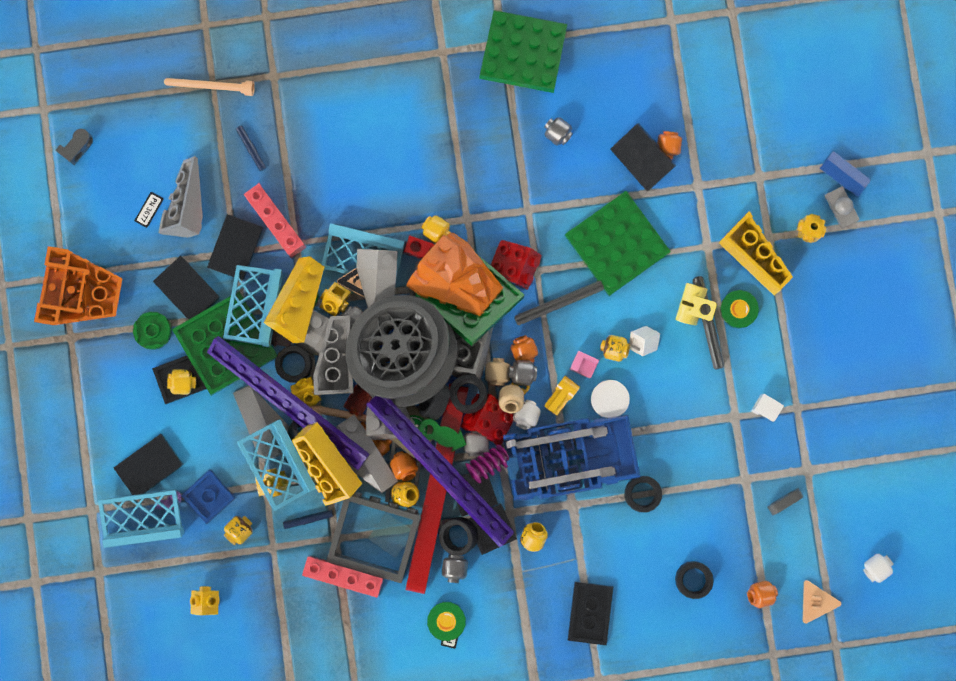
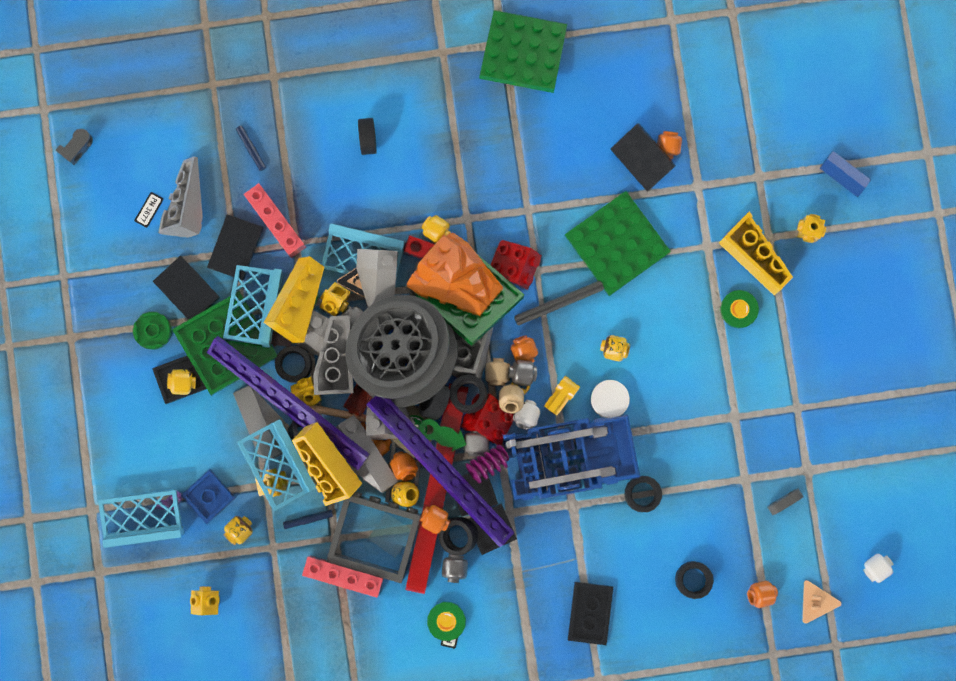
orange wedge [34,246,123,325] -> none
black tile [114,434,184,495] -> none
light nougat piece [164,78,255,96] -> none
yellow head [520,522,548,552] -> none
flat silver head [544,117,573,145] -> none
bright pink panel [570,351,599,378] -> none
white panel [629,326,660,356] -> none
light yellow piece [675,283,717,325] -> none
dark grey axle [693,276,724,370] -> none
white panel [751,394,784,422] -> none
light grey tile [824,186,860,229] -> none
none -> black tyre [358,118,377,155]
none -> orange head [420,505,450,534]

